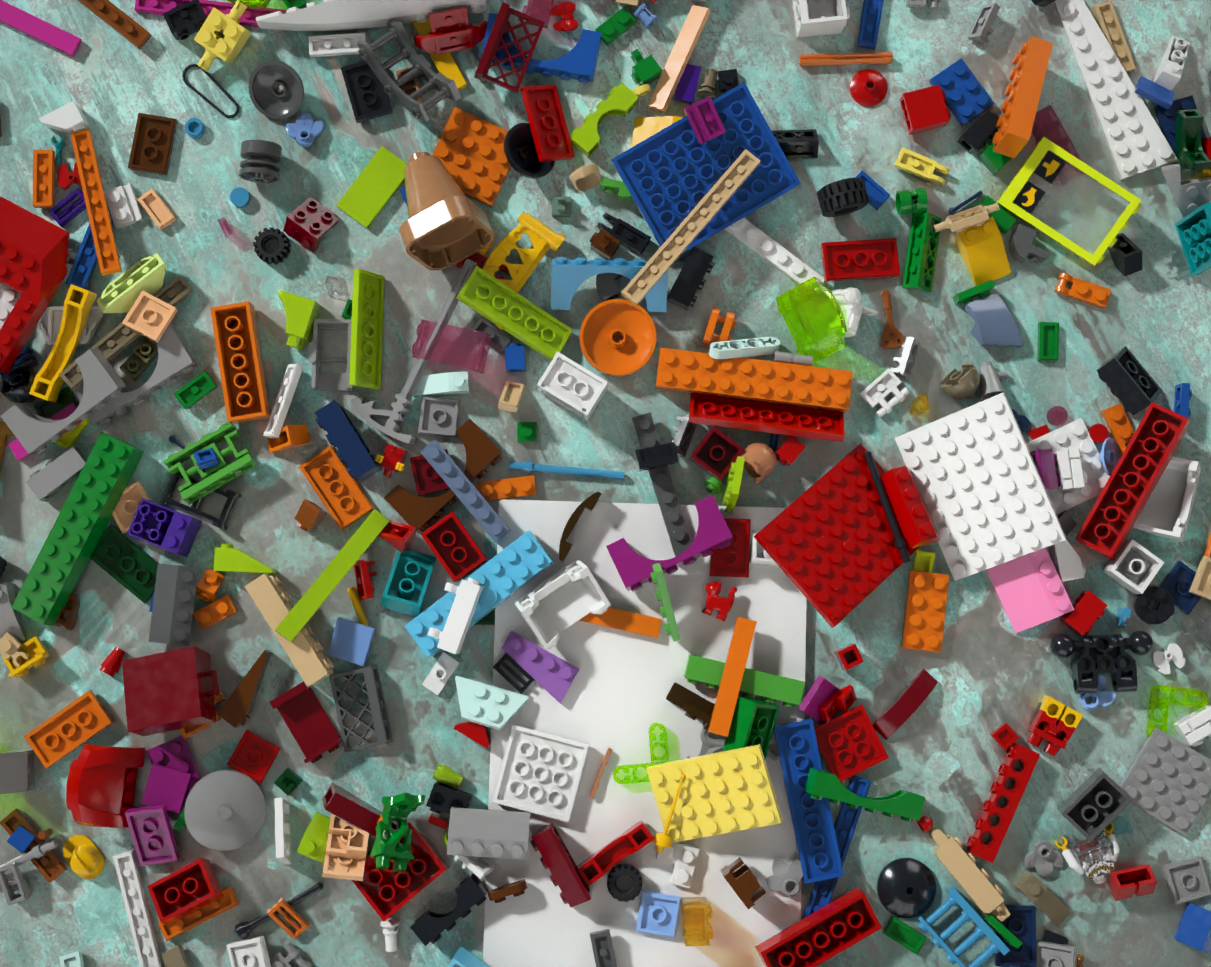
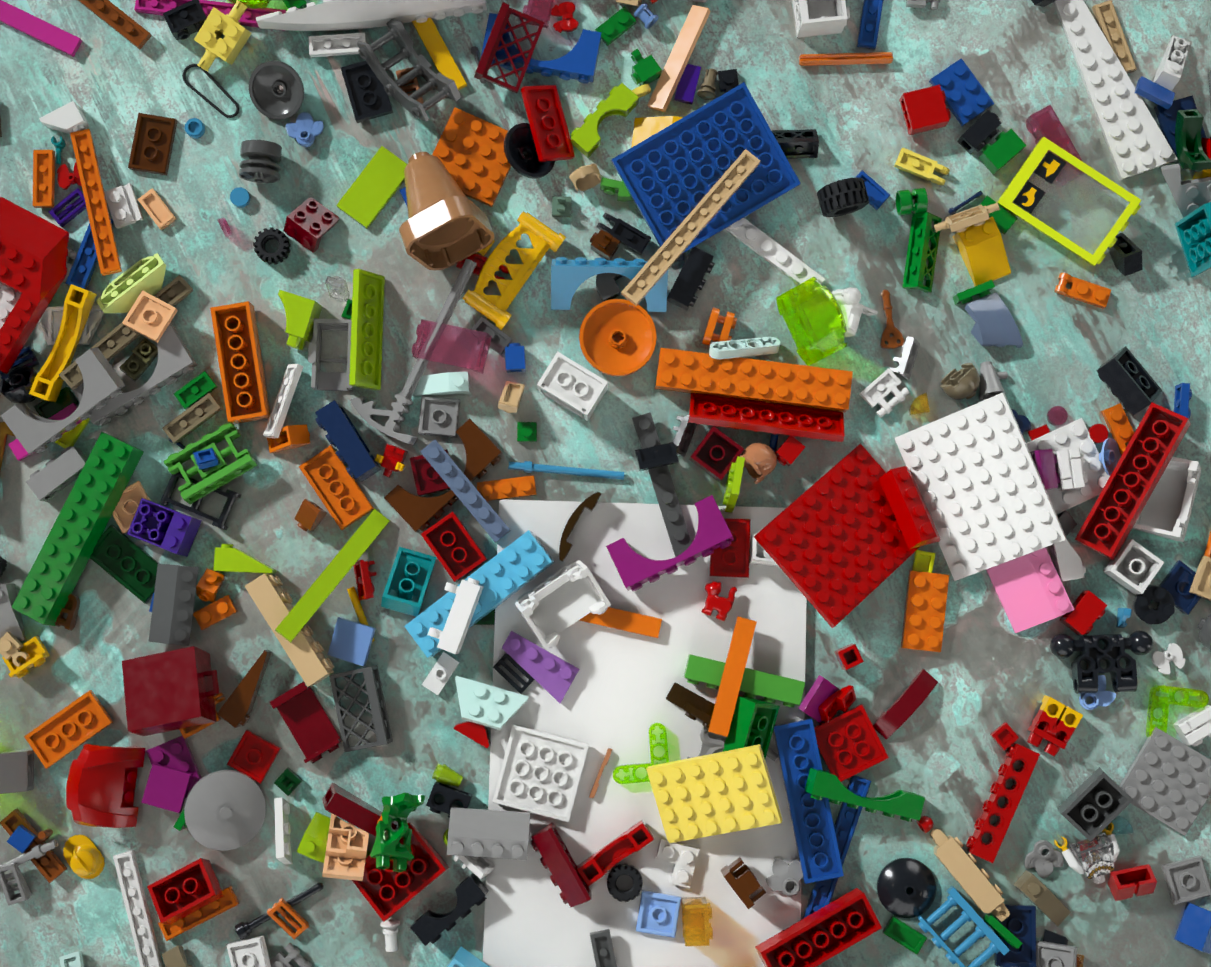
red cone [100,647,126,677] -> none
magenta plate [125,804,180,866] -> none
red slope [379,521,417,553] -> none
red plate [413,6,487,55] -> none
red tile [428,813,449,829] -> none
lime plate [456,266,573,361] -> none
reddish brown plate [488,879,528,903] -> none
bright green plate [650,563,681,642] -> none
yellow sword [653,774,685,853] -> none
magenta plate [683,96,726,145] -> none
bright green plate [704,476,723,494] -> none
light grey piece [773,351,813,366] -> none
red tile [821,238,900,282] -> none
red dish [850,69,888,107] -> none
black bar [864,451,911,563] -> none
light grey plate [967,3,1000,44] -> none
orange brick [992,36,1053,159] -> none
dark grey brick [1009,224,1049,264] -> none
green tile [1037,322,1059,361] -> none
none -> dark tan plate [162,393,222,444]

